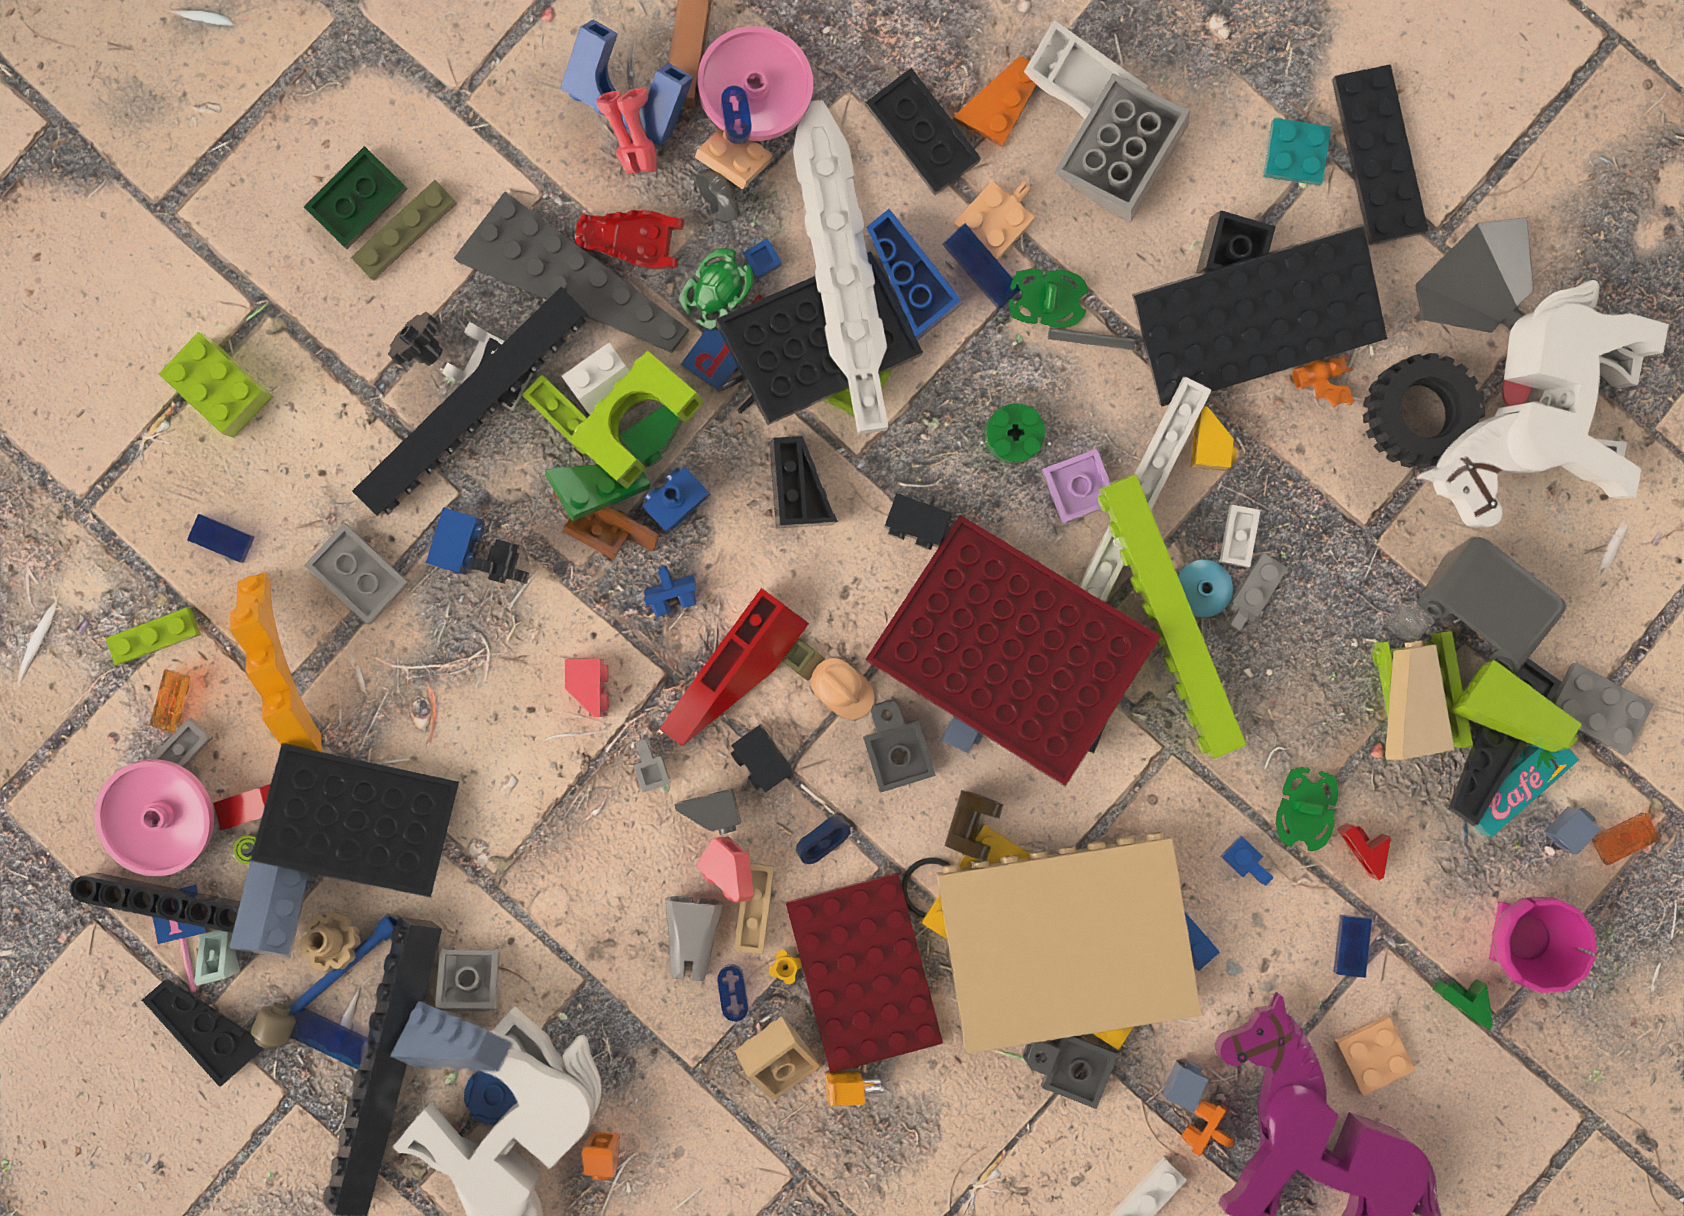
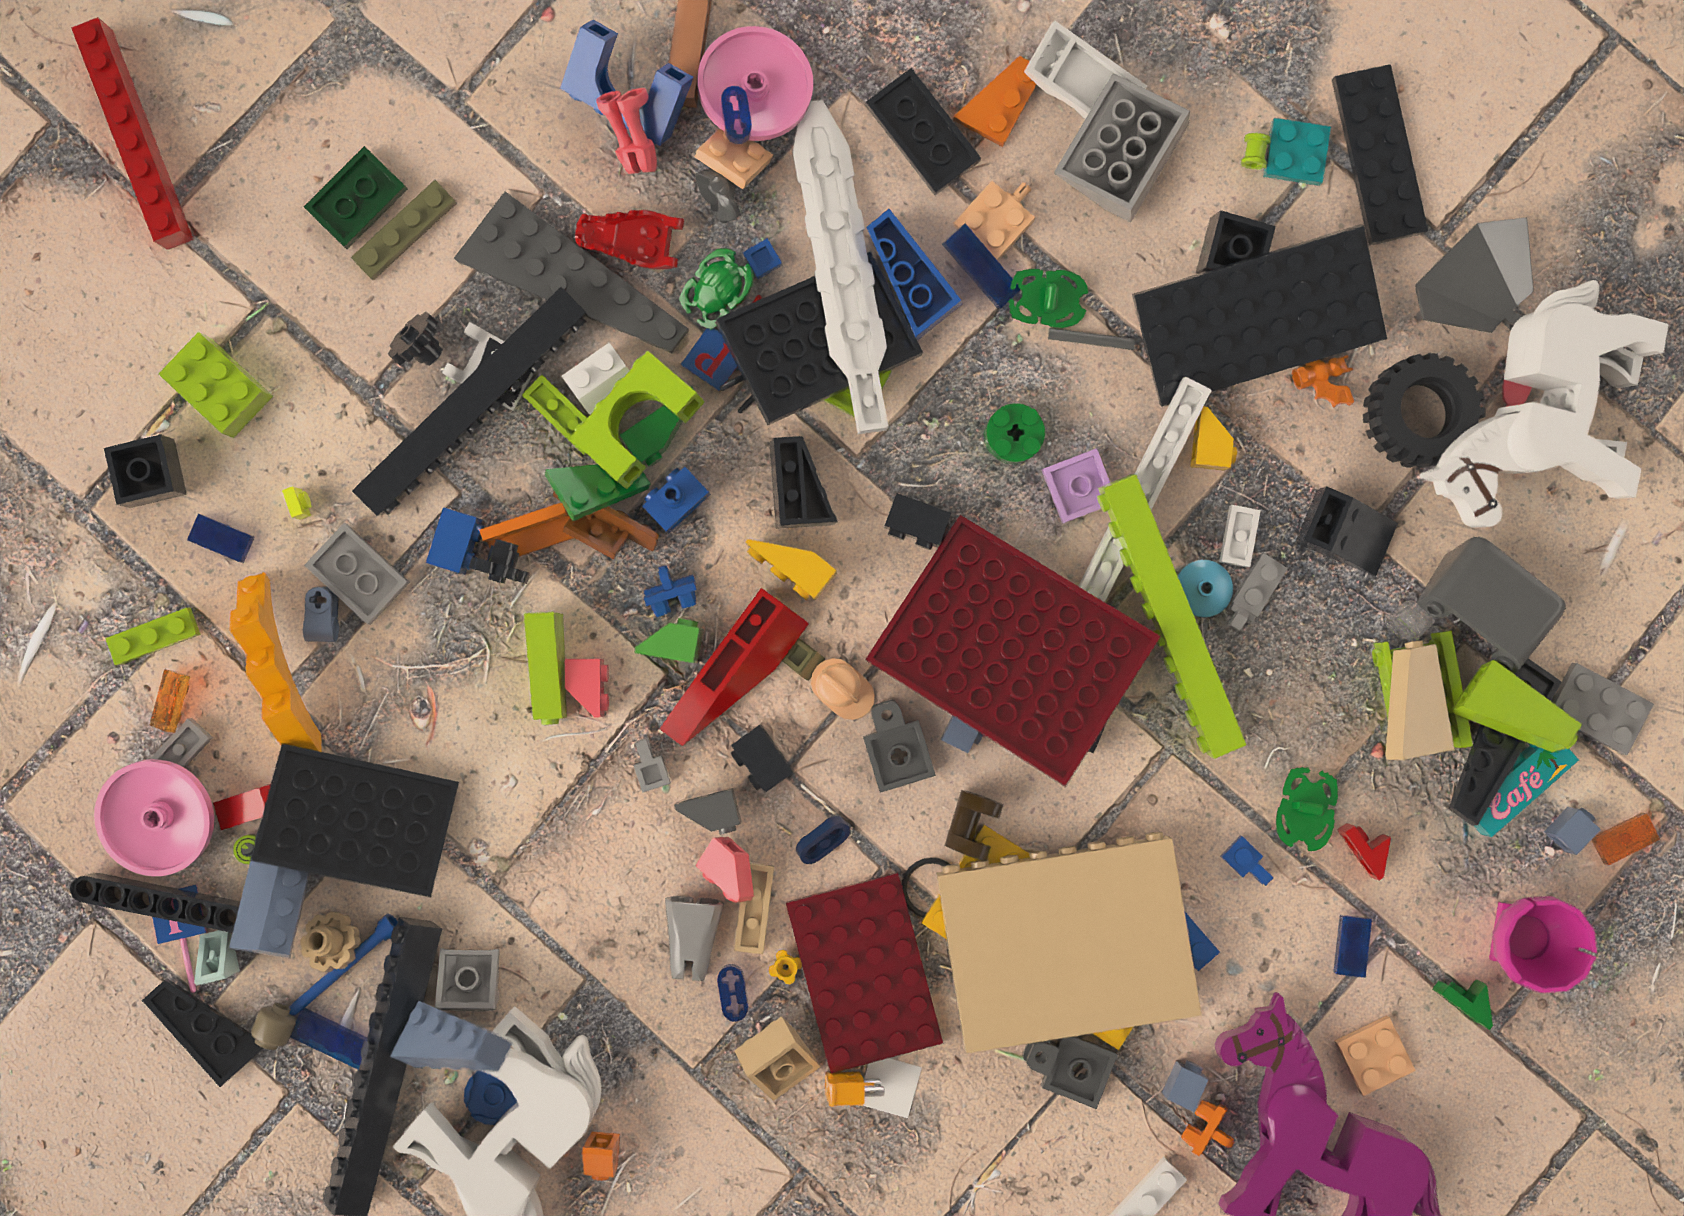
none -> red brick [71,17,194,250]
none -> black brick [104,434,187,508]
none -> neon yellow plate [282,486,312,520]
none -> sand blue piece [303,587,339,642]
none -> orange panel [479,502,574,557]
none -> lime slope [524,612,567,725]
none -> bright green slope [634,618,704,663]
none -> yellow slope [745,539,837,601]
none -> white sticker [863,1058,922,1118]
none -> lime bush [1241,133,1271,170]
none -> black slope [1295,486,1398,576]

